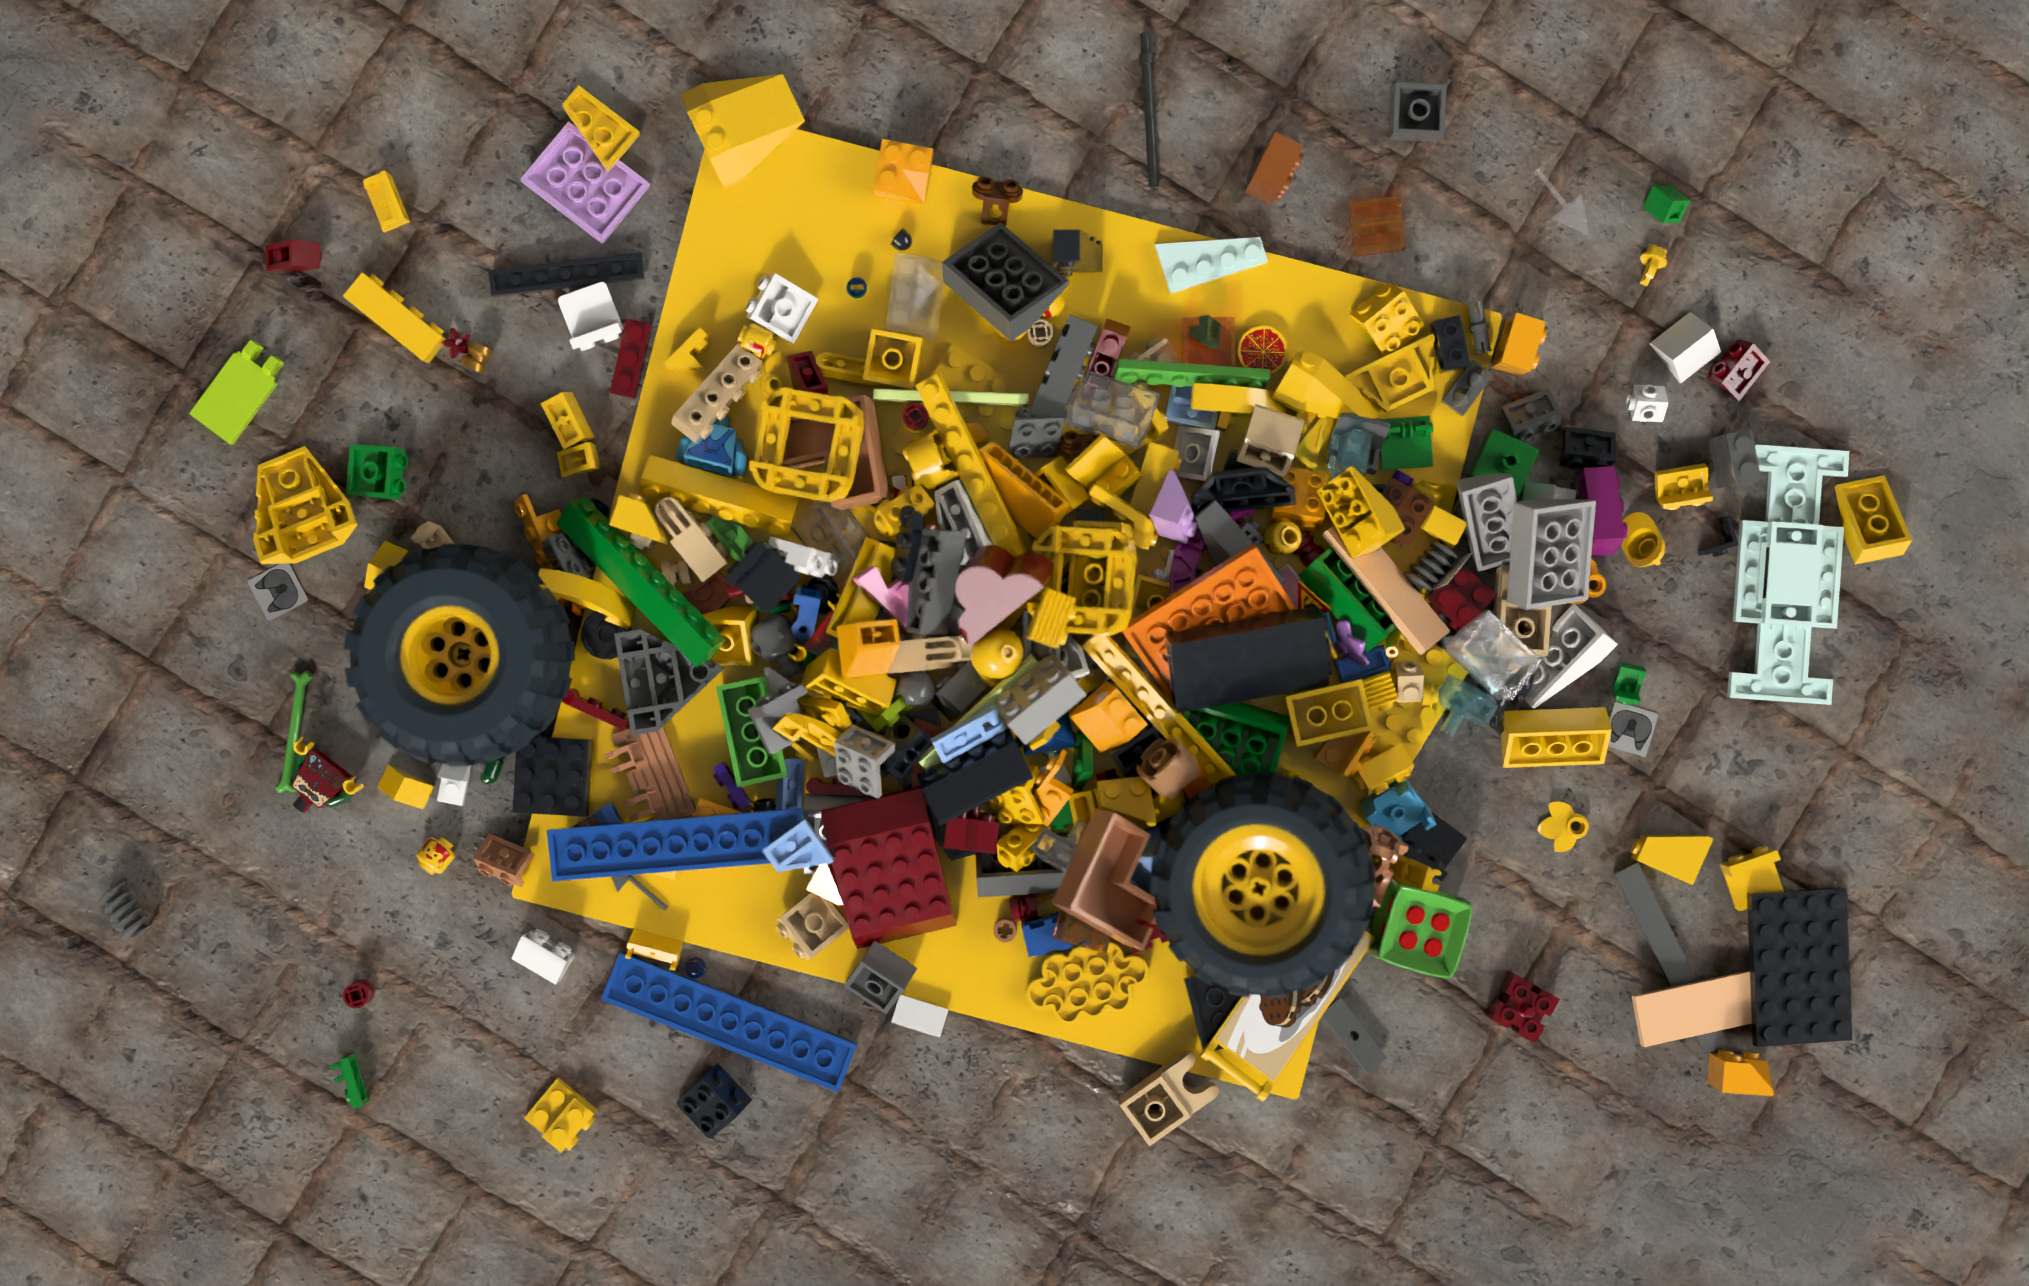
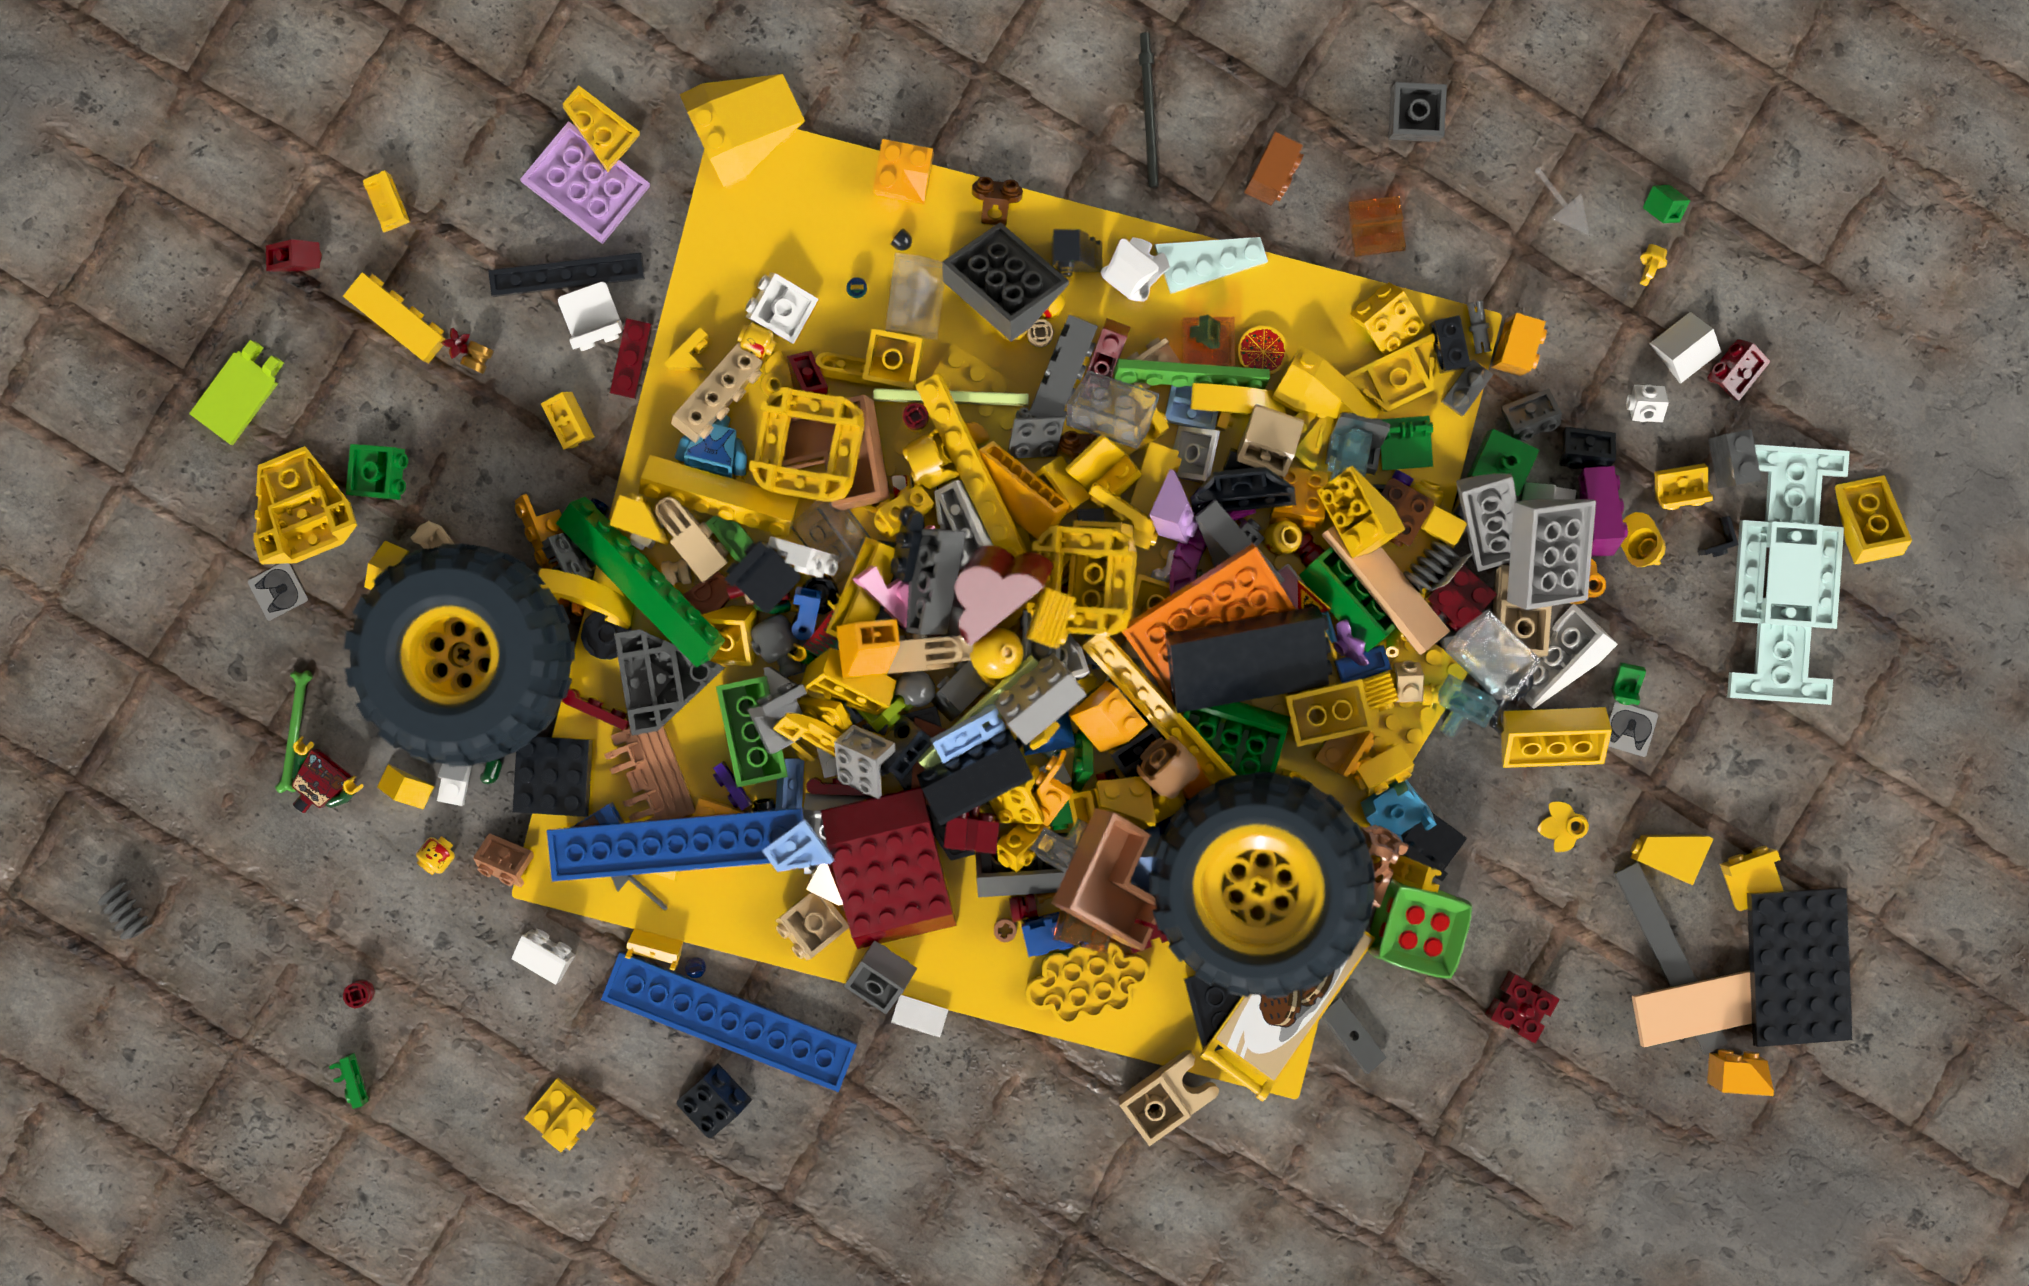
yellow slope [557,442,601,477] -> none
none -> white piece [1101,237,1170,302]

